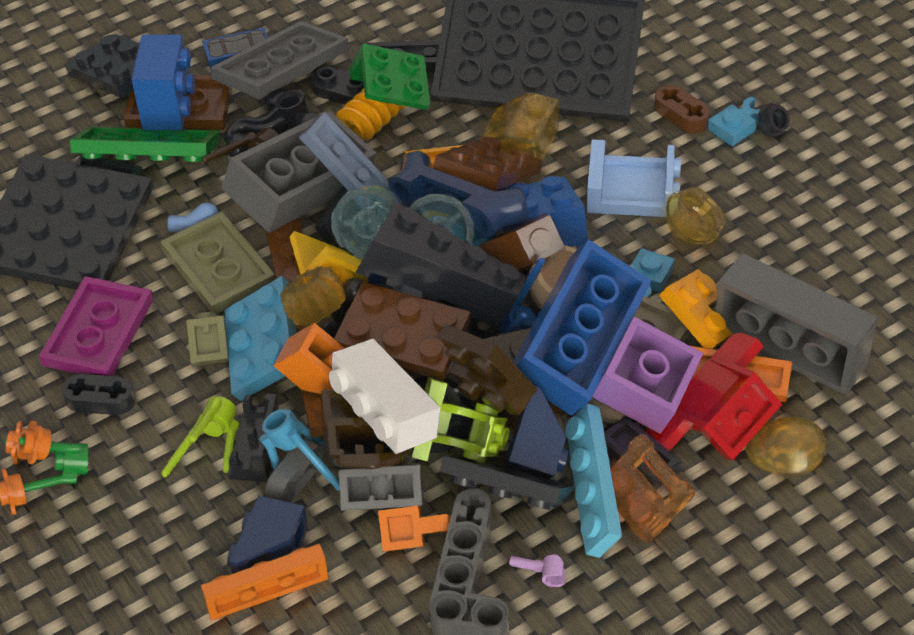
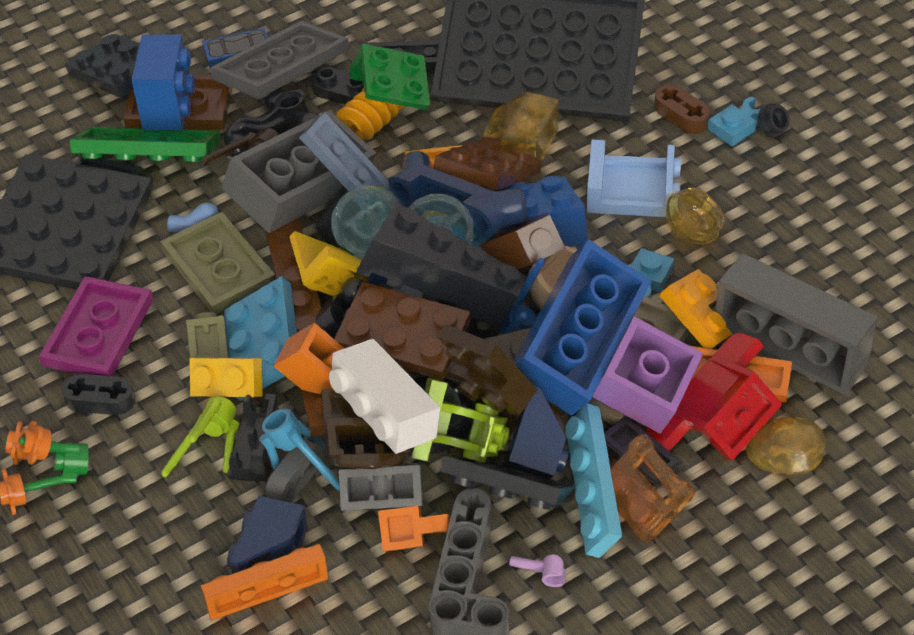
clear yellow gear [280,266,346,327] -> none
none -> yellow plate [189,358,263,397]

